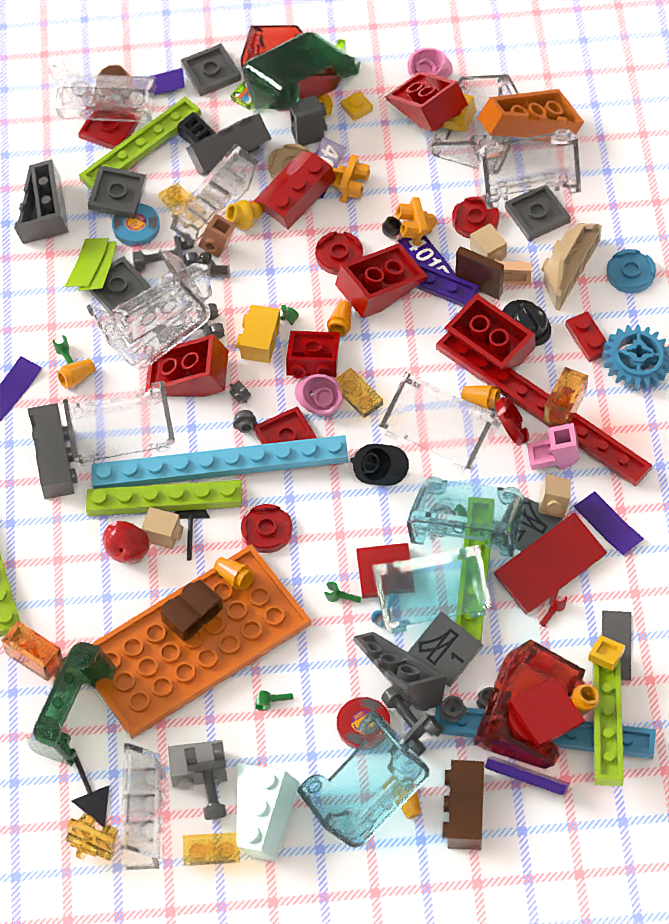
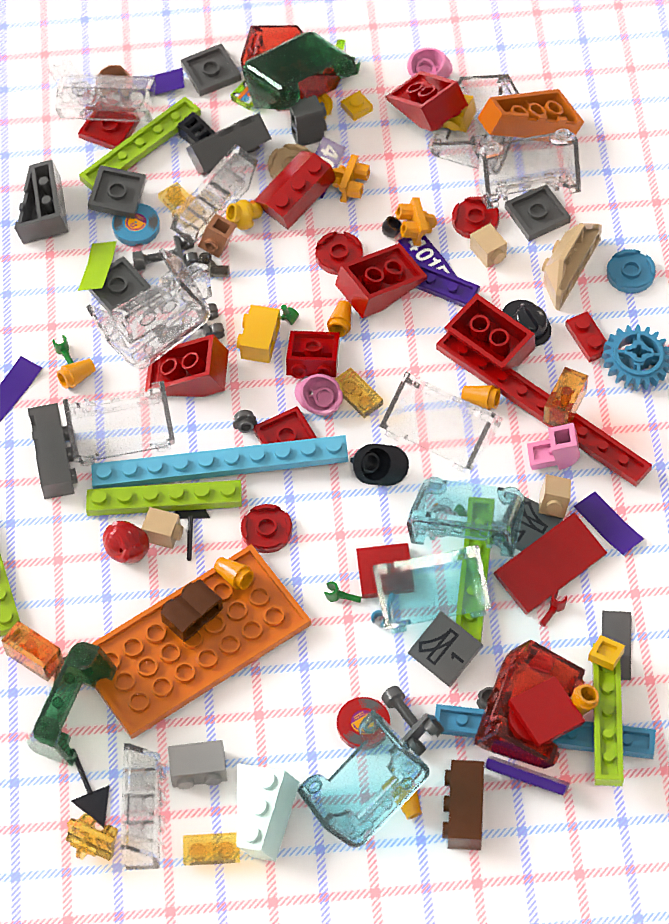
lime sticker [64,238,109,287] -> none
dark grey bar [184,742,227,820] -> none
dark grey plate [229,380,251,403] -> none
green hand [255,690,293,711] -> none
dark grey wedge [353,631,447,711] -> none
dark grey plate [439,696,467,722] -> none
reddish brown tile [455,246,504,300] -> none
light nougat plate [495,260,532,285] -> none
red tile [495,397,529,446] -> none

